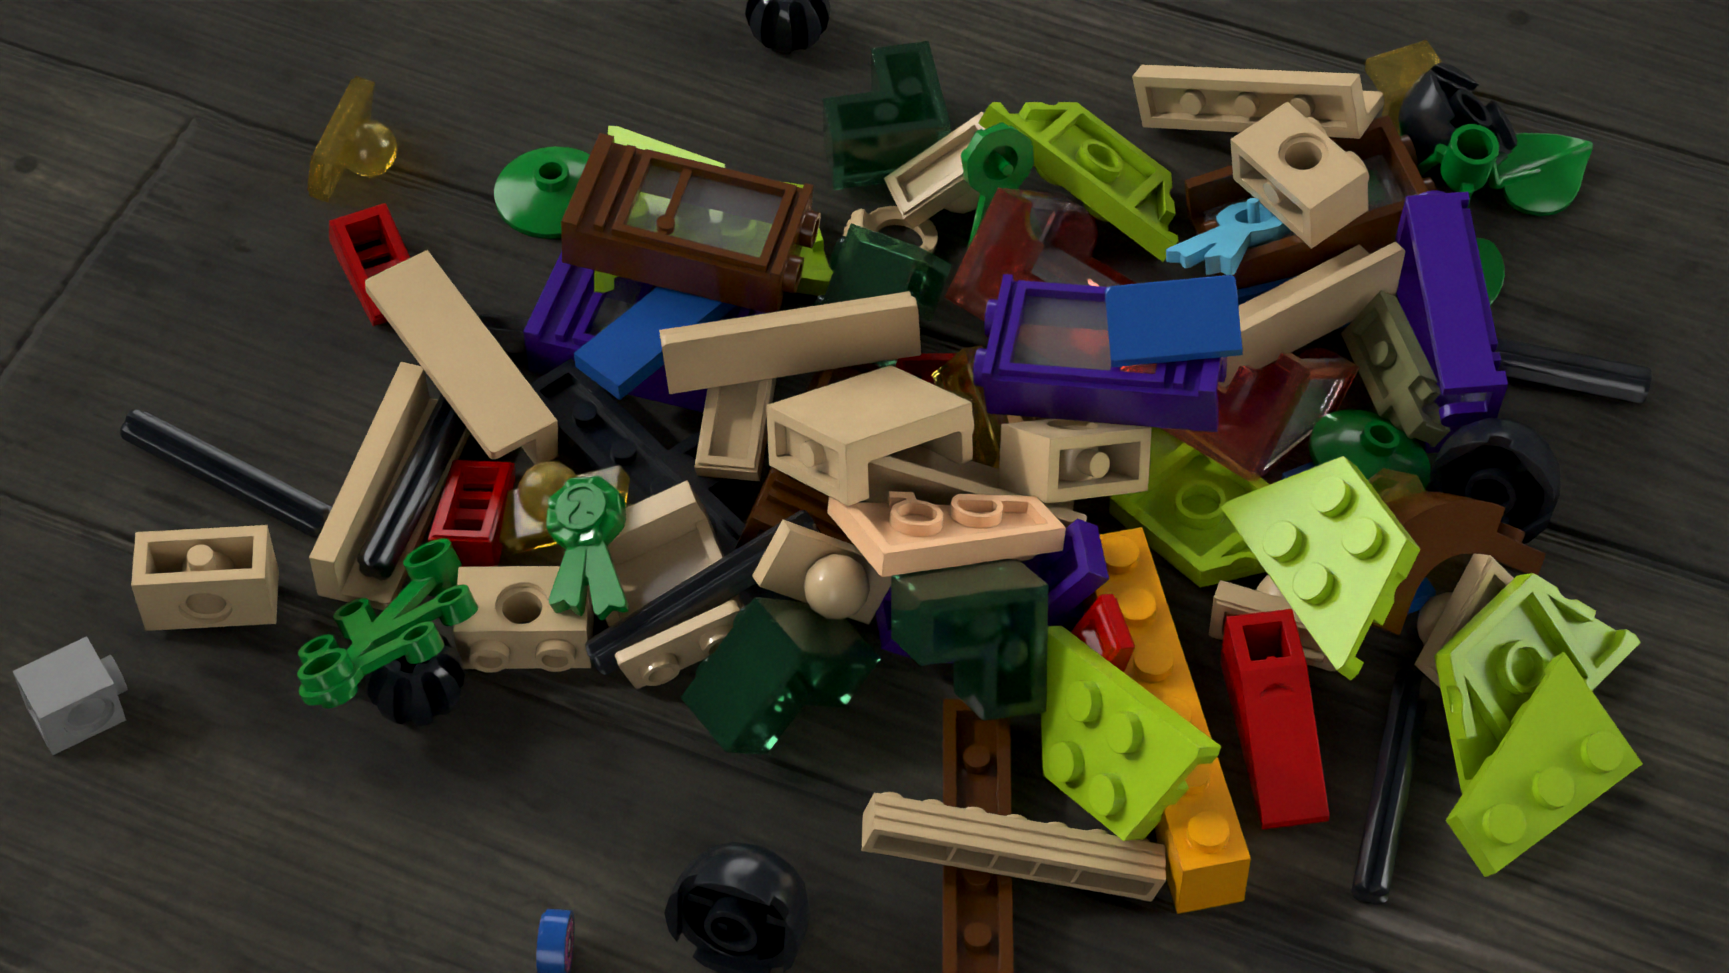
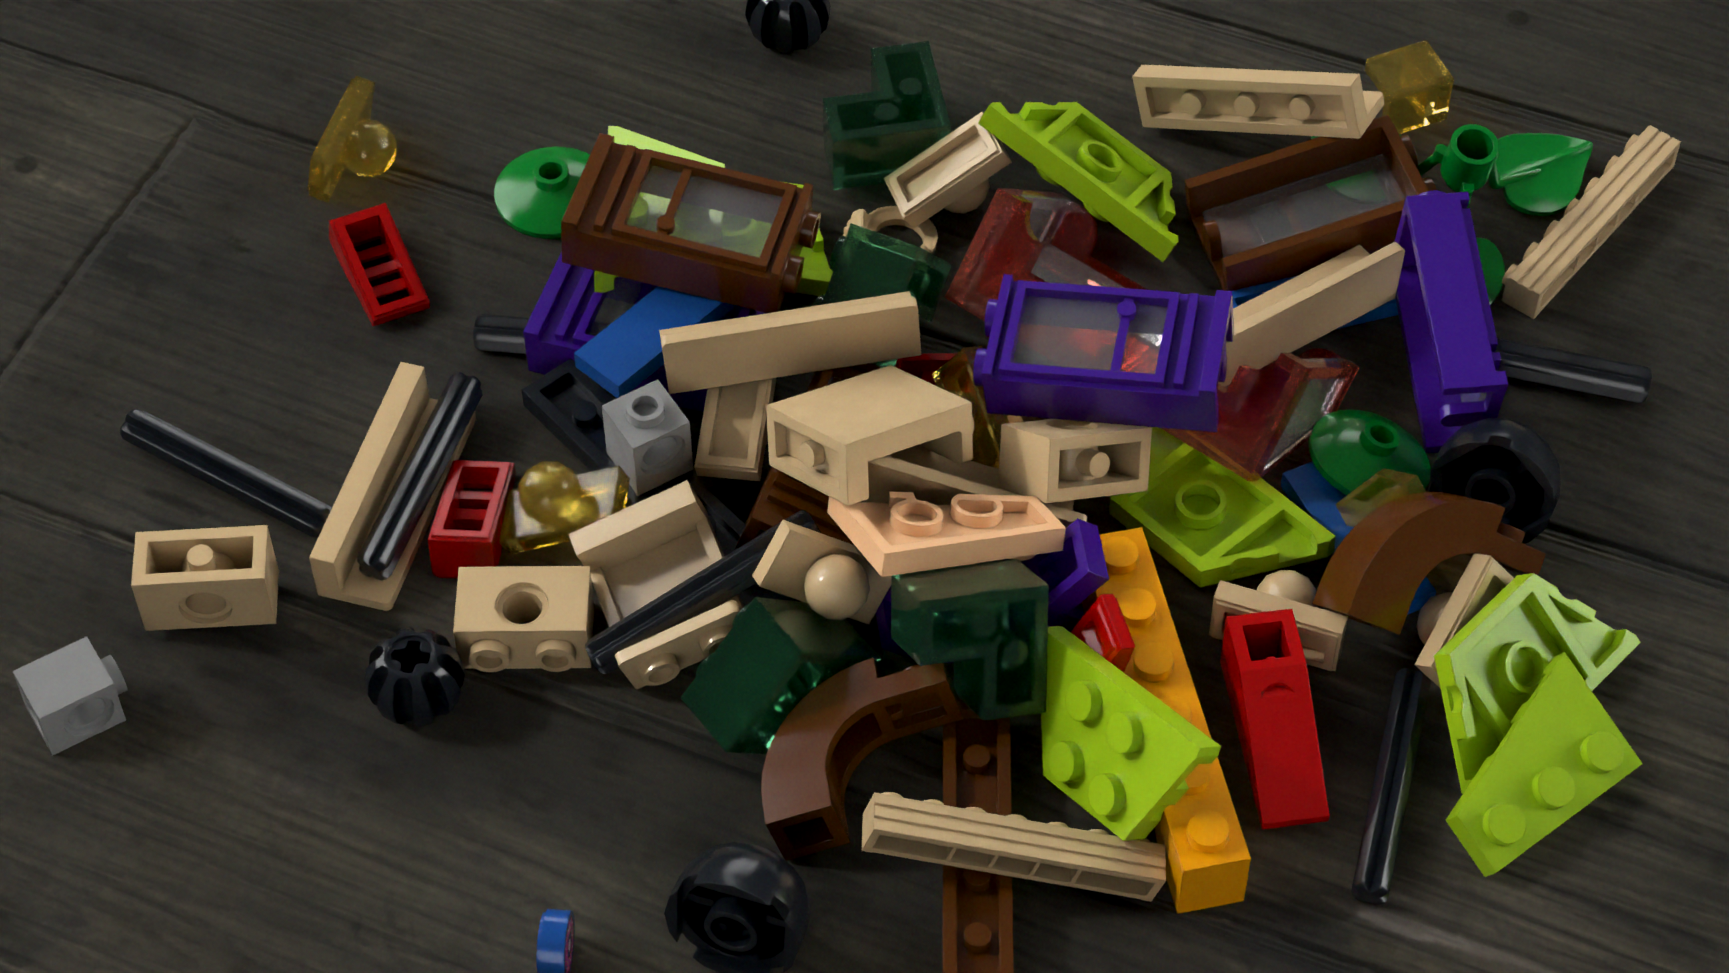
green plant [297,538,478,709] -> none
tan panel [365,250,558,467] -> none
green piece [546,475,629,621] -> none
green piece [961,122,1035,262] -> none
blue slope [1105,275,1243,367] -> none
medium azure piece [1166,198,1291,275] -> none
lime wing [1221,456,1421,680] -> none
tan brick [1230,102,1369,249] -> none
olive hinge [1341,291,1451,447] -> none
black cylinder [1398,62,1517,179] -> none
none -> light grey brick [602,379,693,496]
none -> reddish brown arch [761,658,964,861]
none -> tan piece [1502,125,1681,319]

